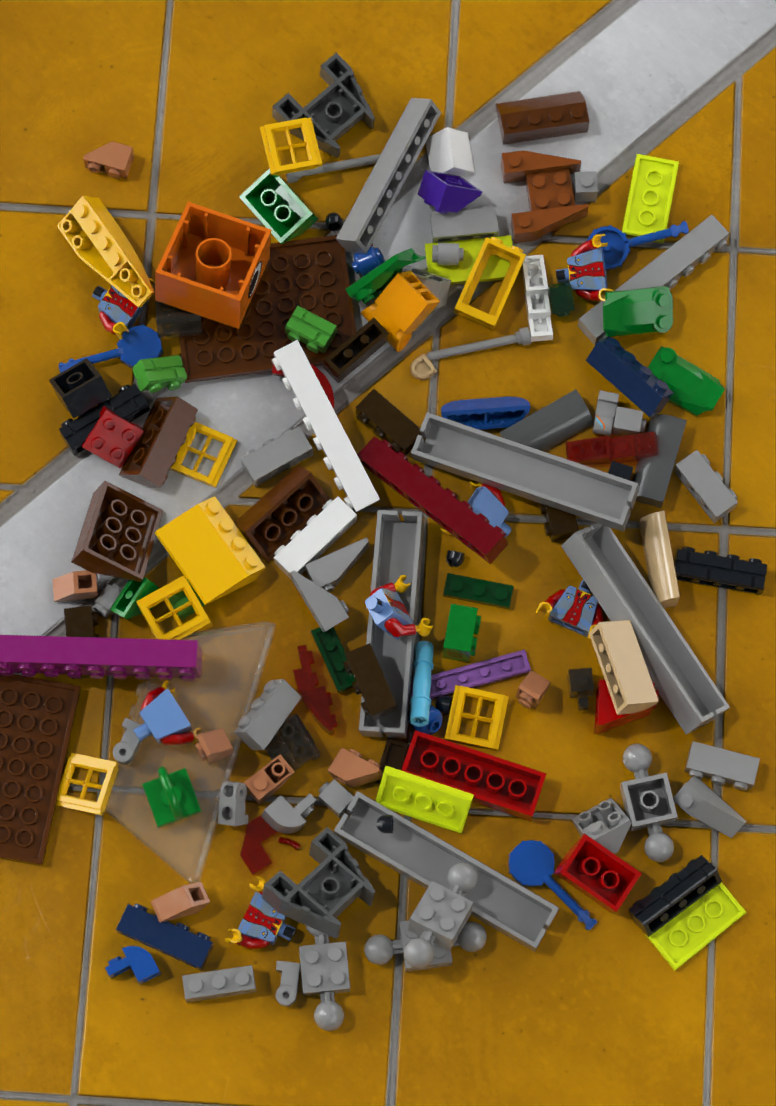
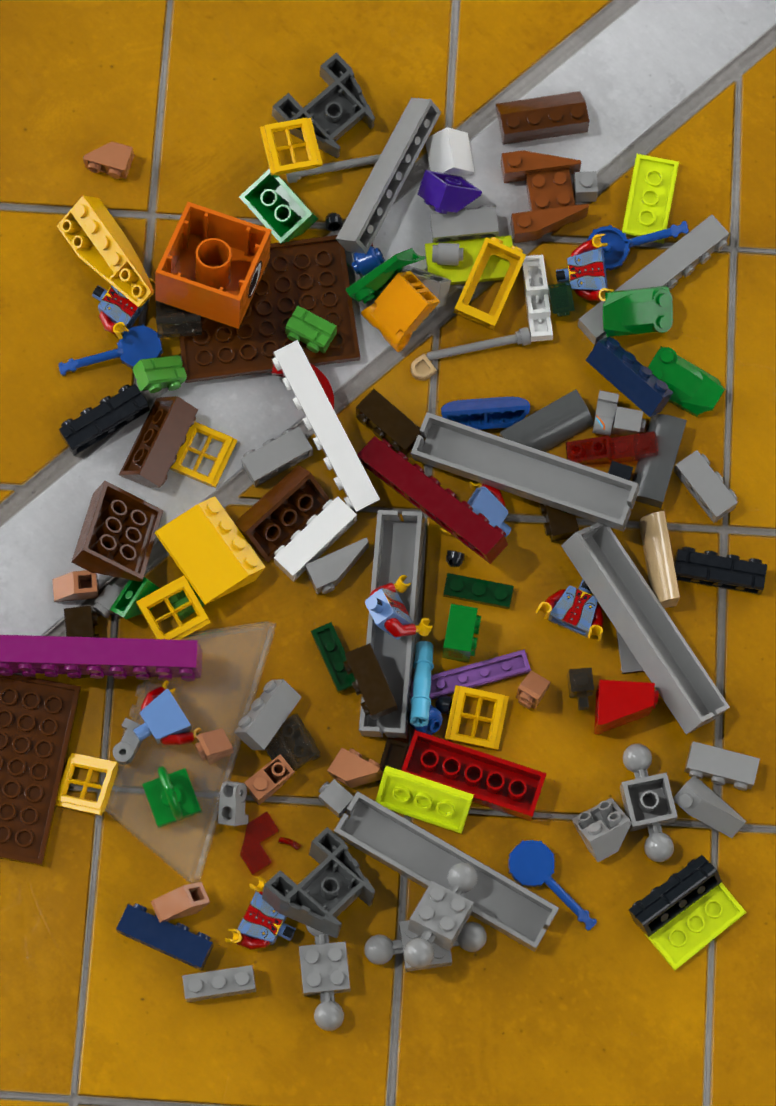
black brick [49,358,112,419] -> none
red piece [82,406,144,469] -> none
blue brick [105,946,161,985] -> none
light grey brick [261,794,316,834] -> none
light grey leg [276,960,301,1007] -> none
light grey slope [288,570,349,632] -> none
clear red slope [293,645,338,735] -> none
dark brown brick [323,318,389,383] -> none
black hinge [377,815,393,833] -> none
red slope [554,834,642,913] -> none
tan brick [589,620,659,715] -> none

